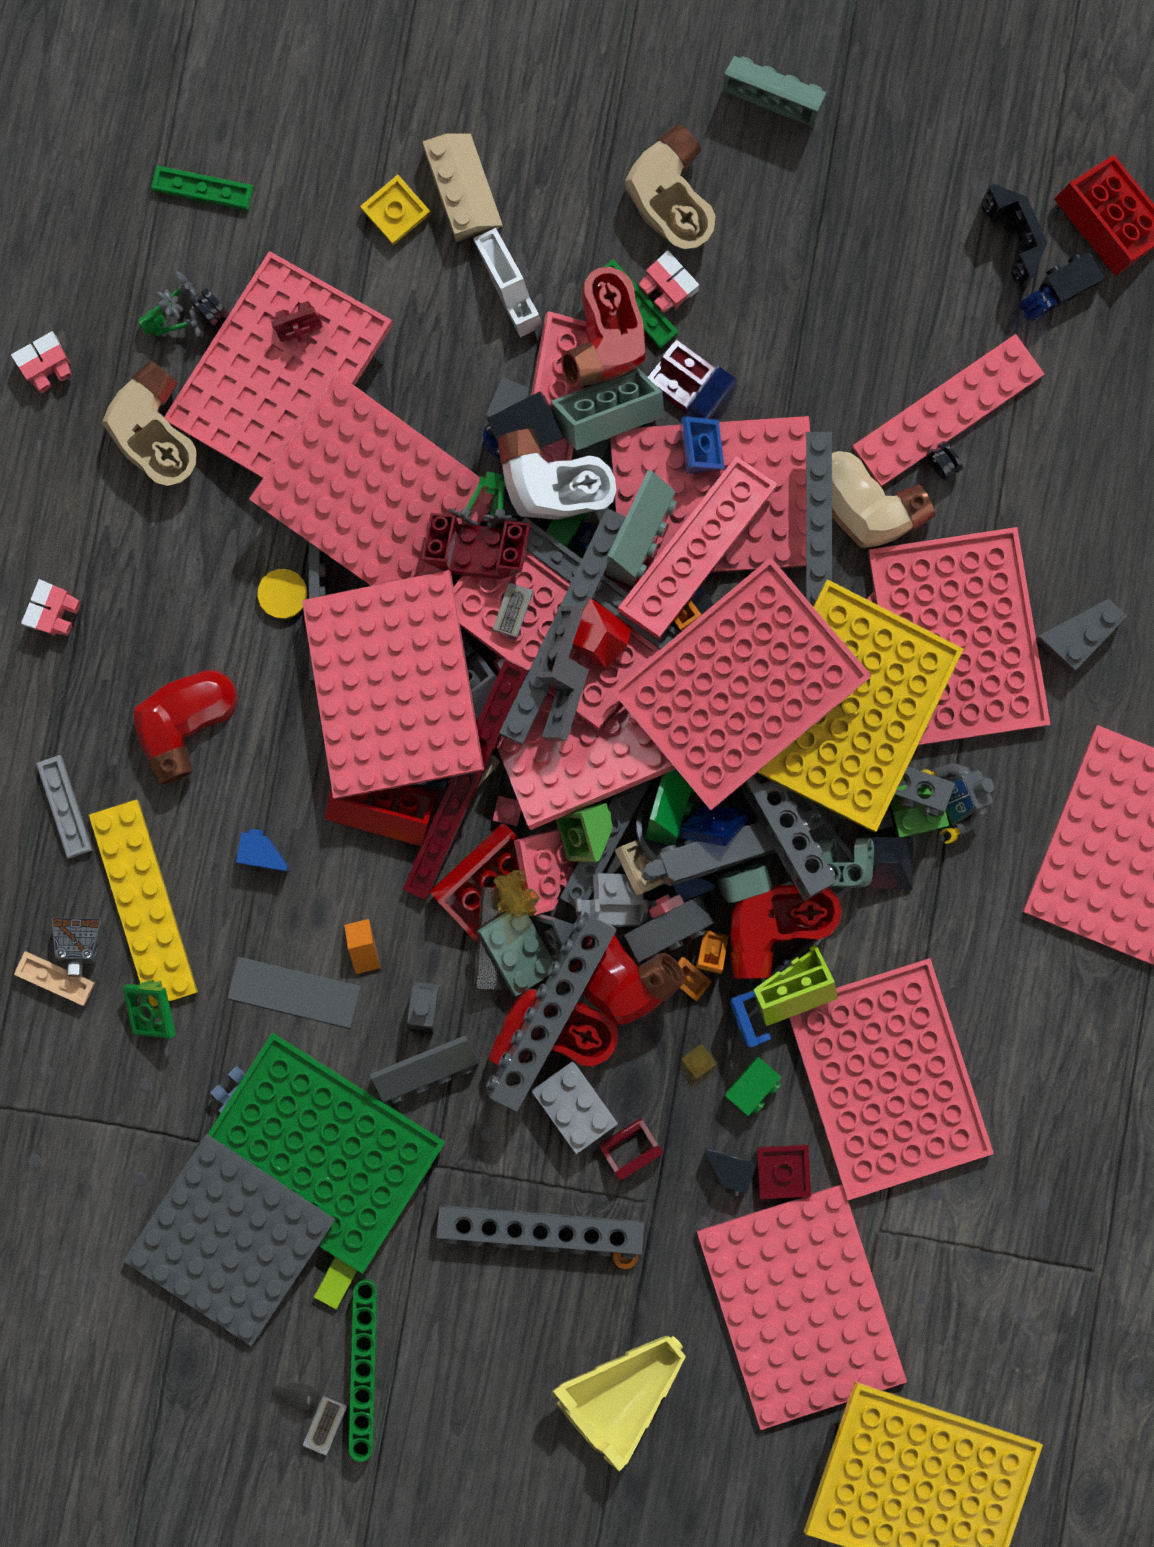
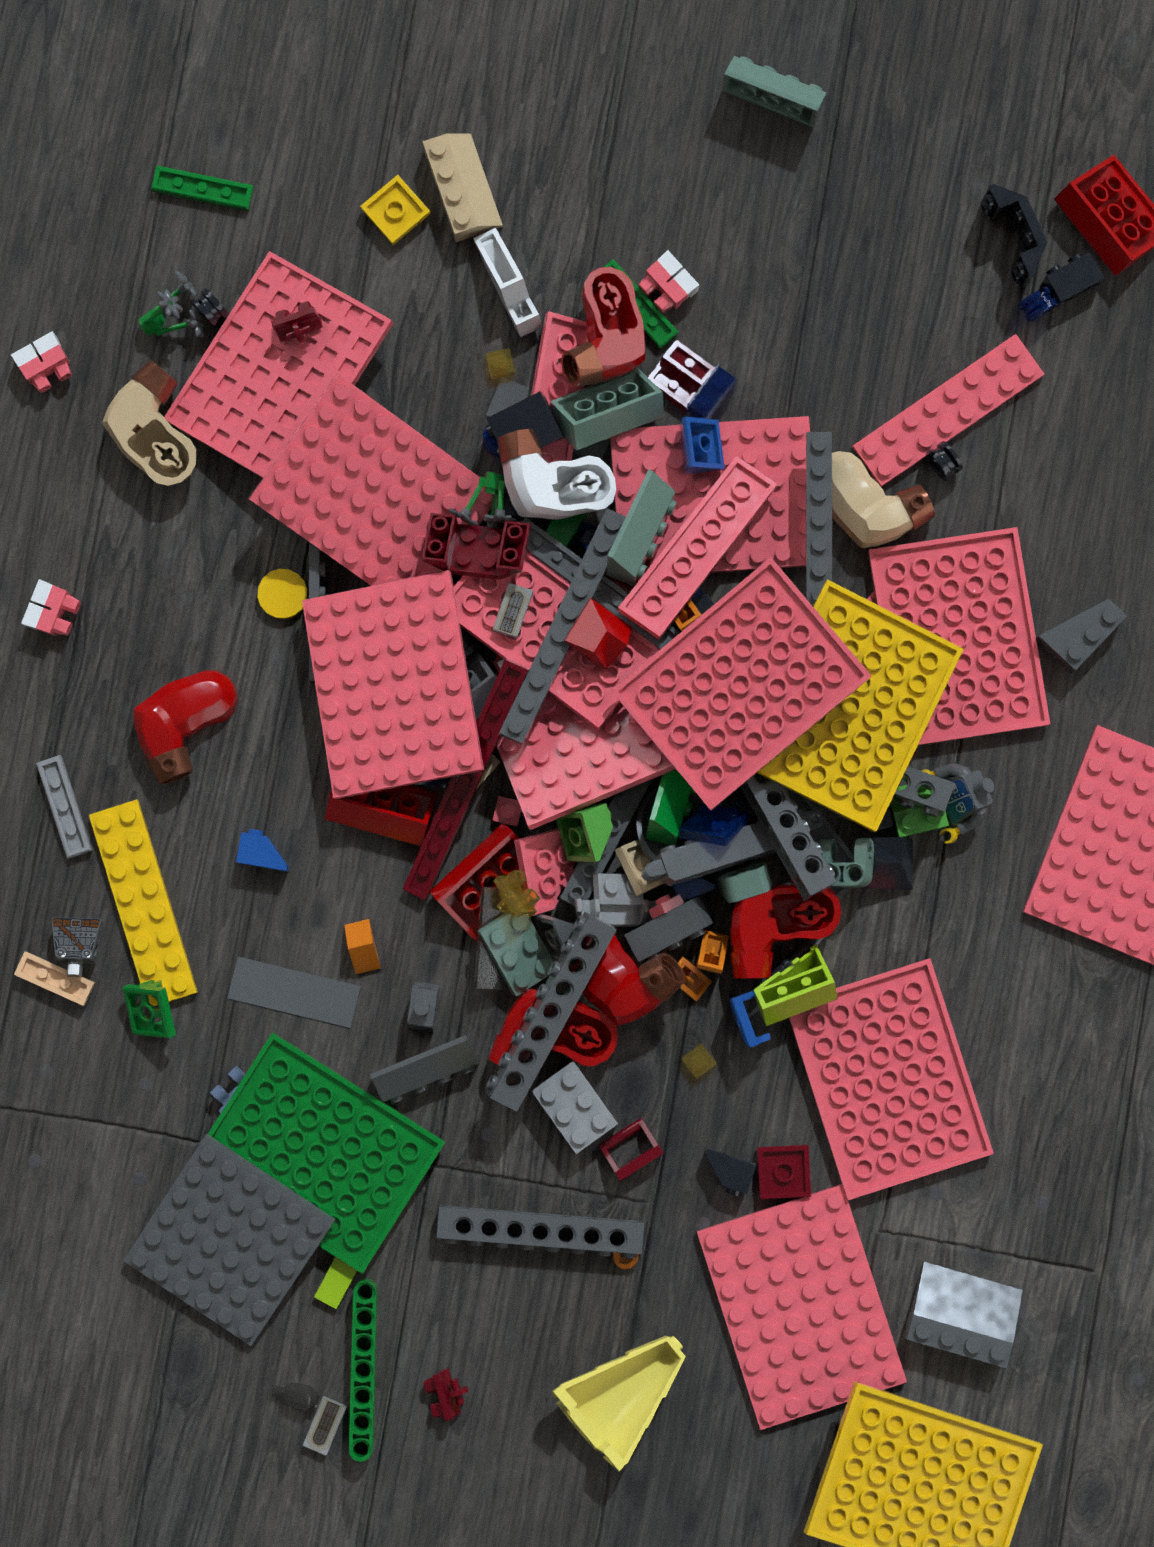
dark grey bracket [536,606,589,741] -> none
tan piece [625,124,716,249] -> none
green brick [724,1057,781,1116] -> none
none -> dark red hips [423,1368,469,1421]
none -> clear yellow plate [485,348,515,379]
none -> slope [903,1261,1023,1368]

